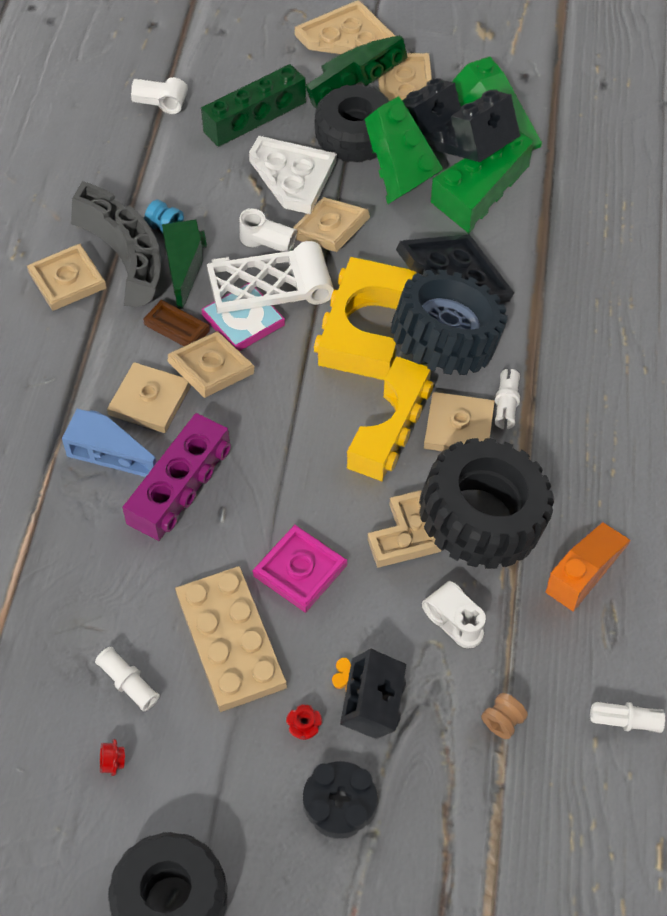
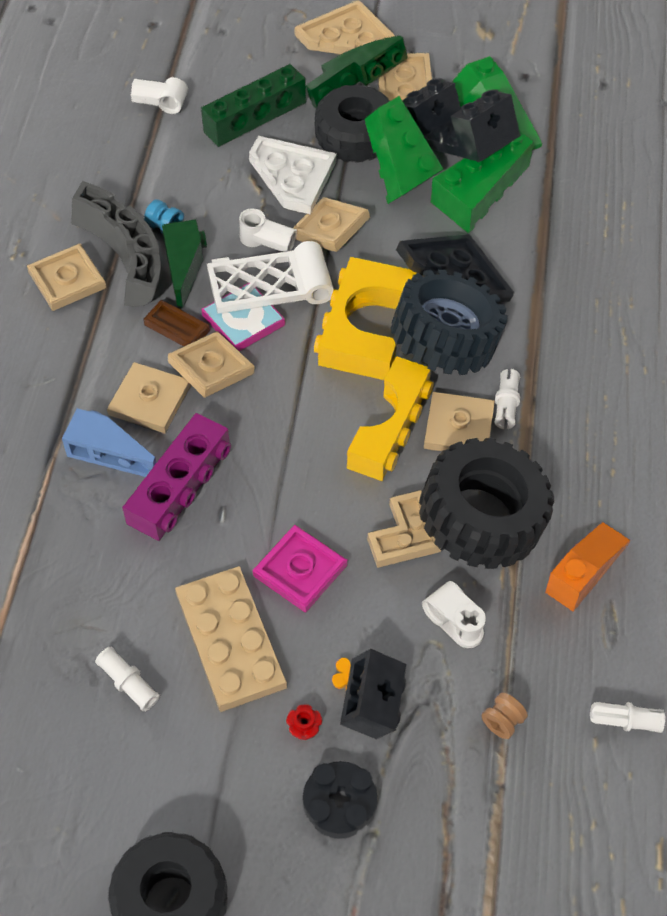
red plate [100,739,125,776] -> none

